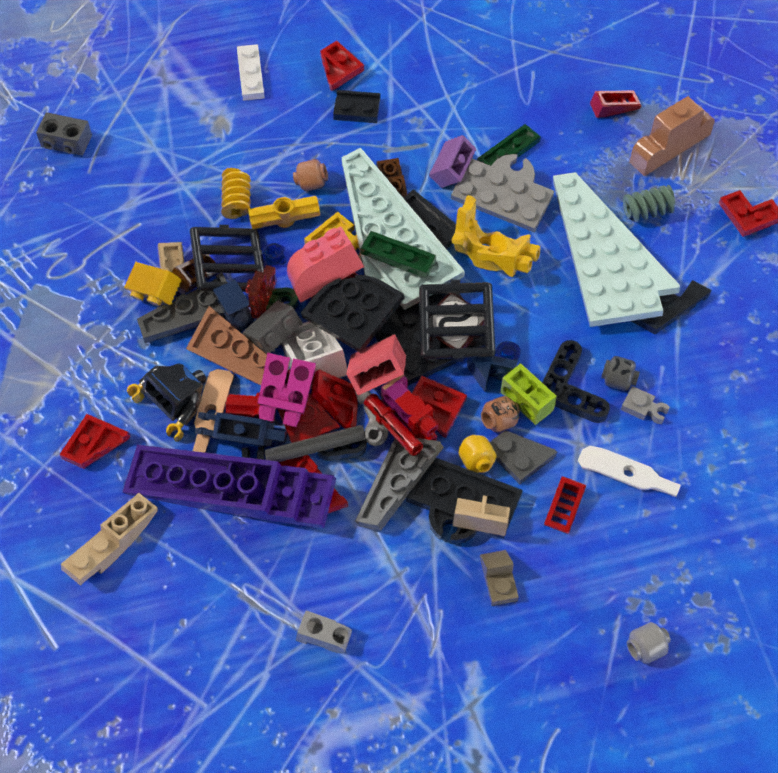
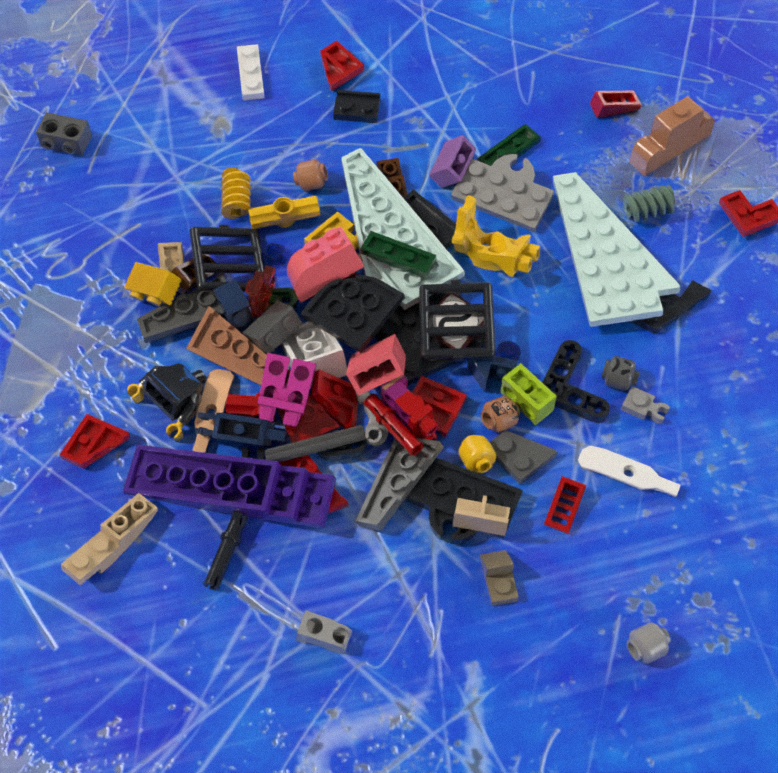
none -> black pin [203,511,249,591]

